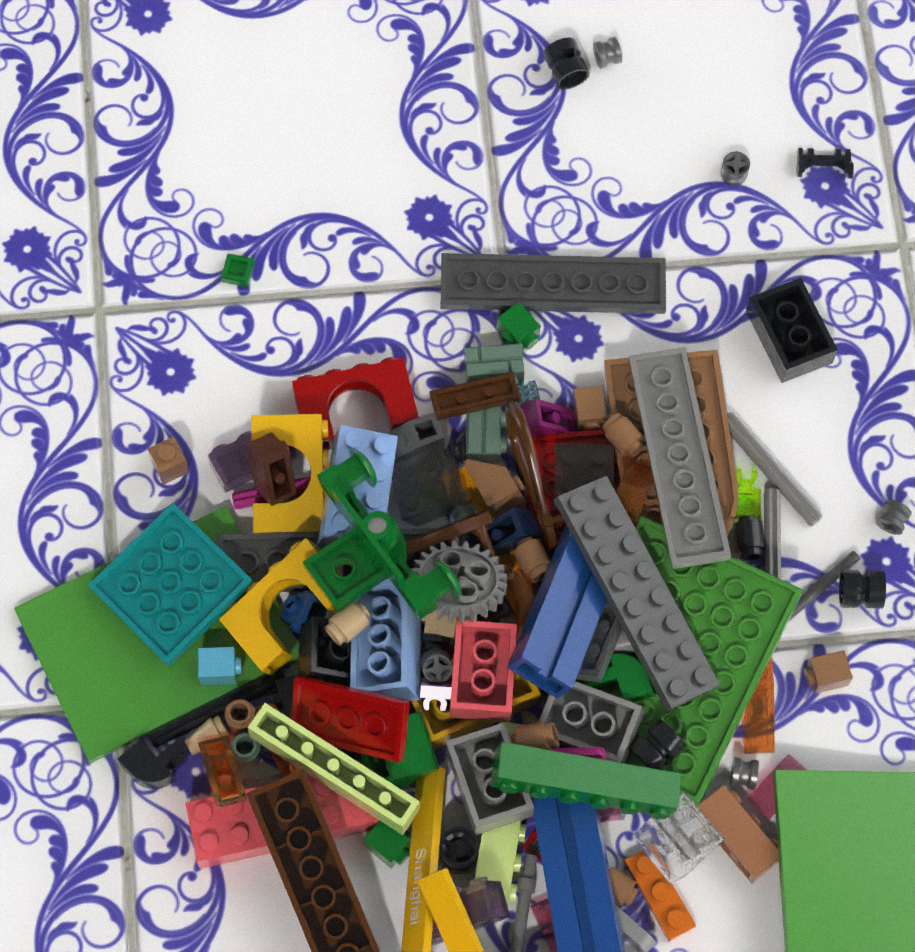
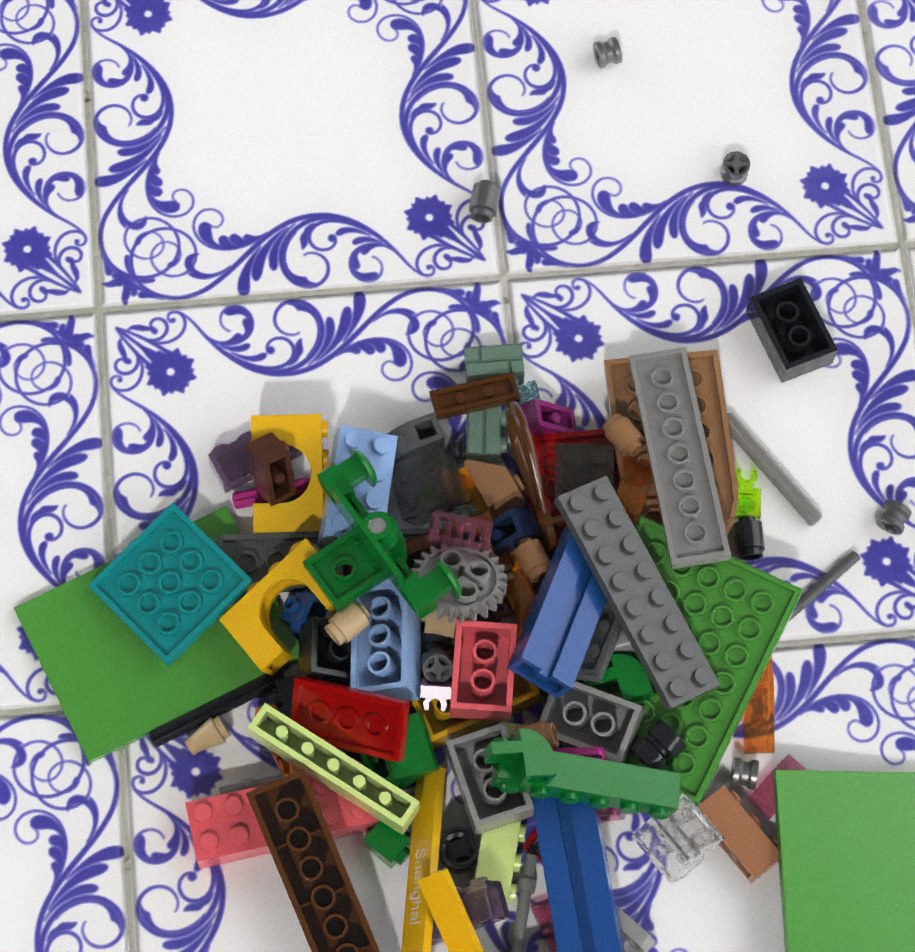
black brick [117,737,190,789] -> none
medium nougat brick [148,437,189,485] -> none
medium azure brick [198,647,242,685] -> none
clear orange slope [198,735,247,808] -> none
green tile [221,253,255,288] -> none
medium nougat brick [225,699,256,735] -> none
sand green brick [230,733,262,769] -> none
red arch [292,357,419,450] -> none
dark grey plate [440,253,666,314] -> none
green brick [496,302,541,350] -> none
black wheel [543,37,590,90] -> none
medium nougat brick [572,386,607,431] -> none
medium nougat brick [609,867,639,908] -> none
orange plate [624,846,696,942] -> none
light grey axle [764,488,781,579] -> none
black piece [796,148,854,179] -> none
medium nougat brick [804,650,853,694] -> none
black wheel [839,570,886,609] -> none
none -> clear pink slope [427,510,494,552]
none -> dark grey brick [469,180,500,223]
none -> green brick [483,728,557,786]

